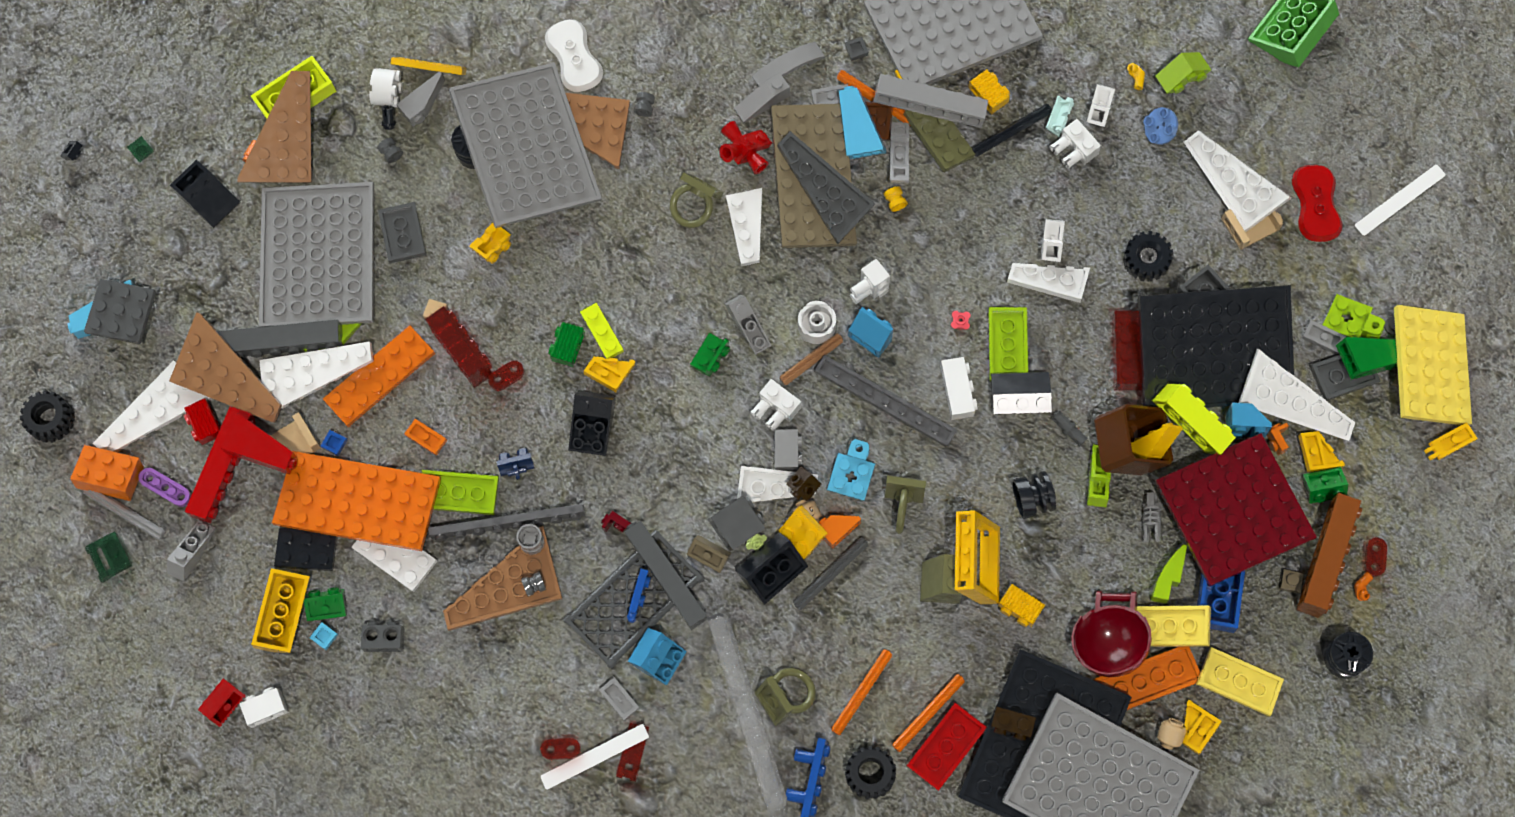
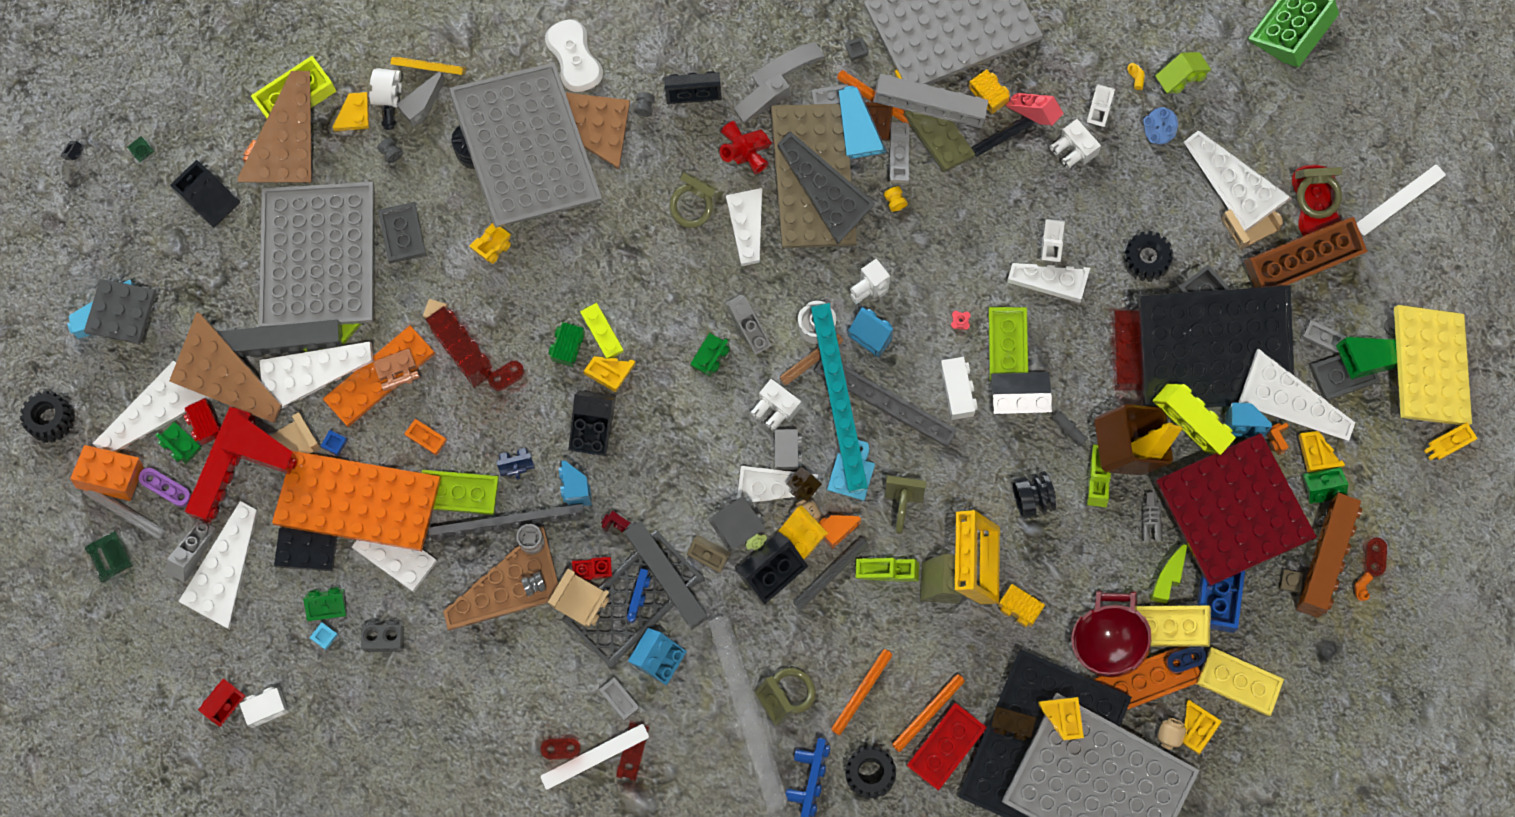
yellow slope [251,568,310,653] -> none
light aqua hinge [1046,96,1074,137] -> none
lime plate [1323,294,1385,339] -> none
black wheel [1324,632,1373,679] -> none
none -> green bracket [155,422,202,464]
none -> white wing [178,501,258,630]
none -> yellow wing [333,92,369,131]
none -> nougat plate [373,349,420,391]
none -> tan panel [548,569,610,628]
none -> dark azure slope [559,461,592,506]
none -> red slope [572,557,612,581]
none -> black slope [665,71,722,104]
none -> teal plate [811,303,868,493]
none -> lime slope [856,558,919,582]
none -> coral slope [1006,93,1063,126]
none -> yellow wing [1038,697,1084,740]
none -> dark blue plate [1166,646,1206,674]
none -> dark orange brick [1244,217,1368,287]
none -> olive tile [1295,167,1342,219]

